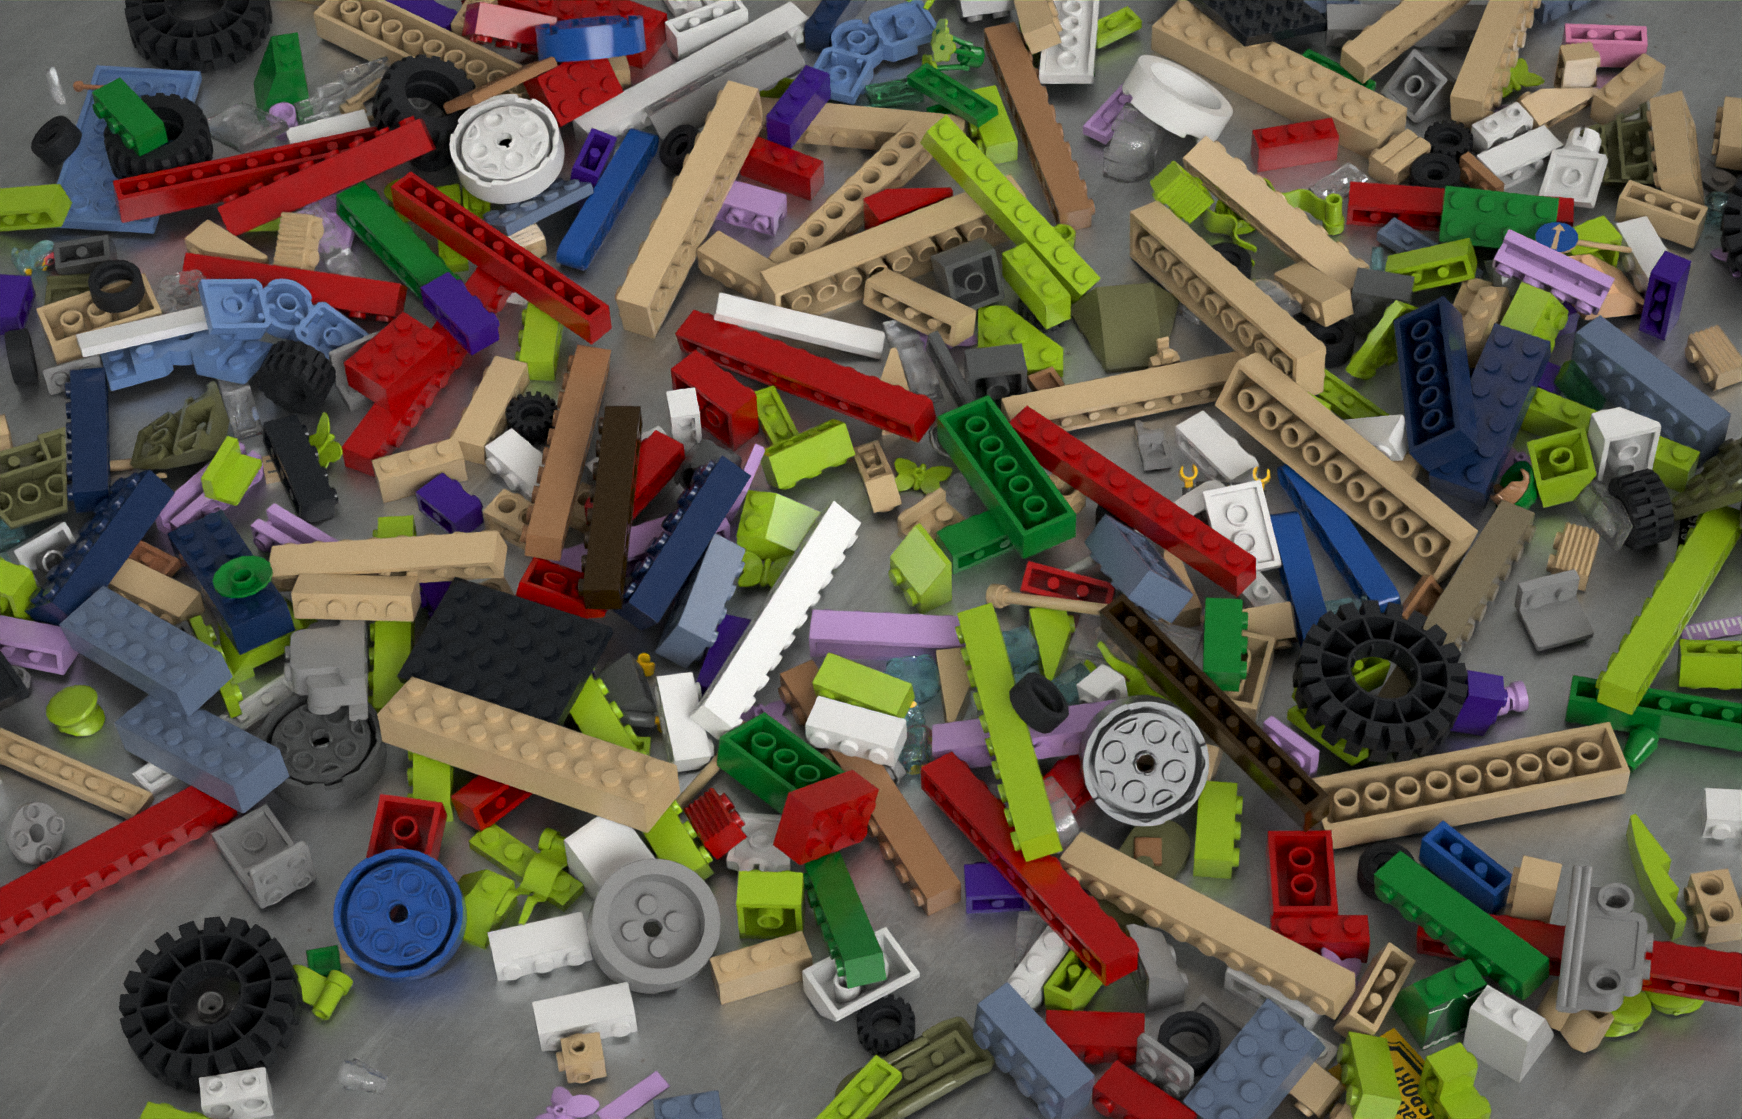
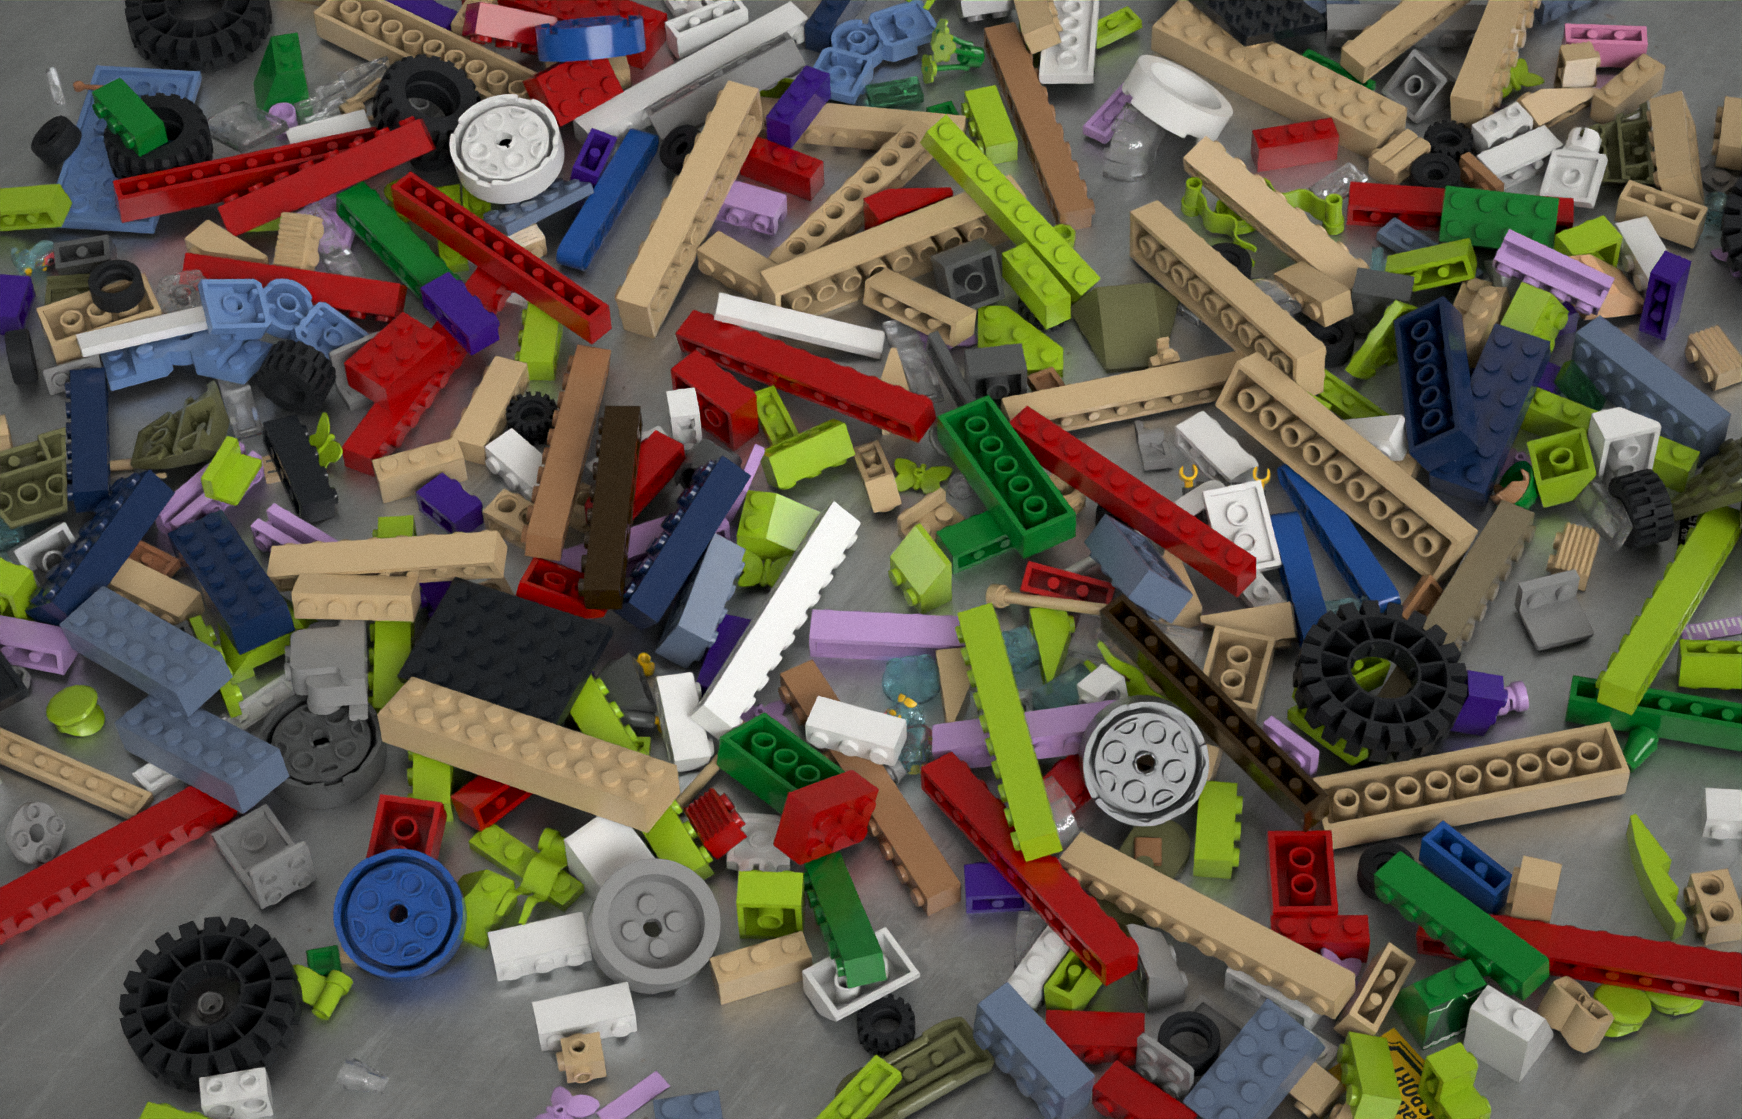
green dish [212,556,273,598] -> none
medium nougat tile [443,56,558,114] -> none
lime brick [812,652,915,719] -> none
green plate [906,63,999,128] -> none
black tyre [1009,672,1069,734] -> none
lime brick [1150,161,1215,224] -> none
green brick [1202,597,1248,692] -> none
blue piece [1535,222,1632,254] -> none
light grey brick [1556,865,1654,1013] -> none

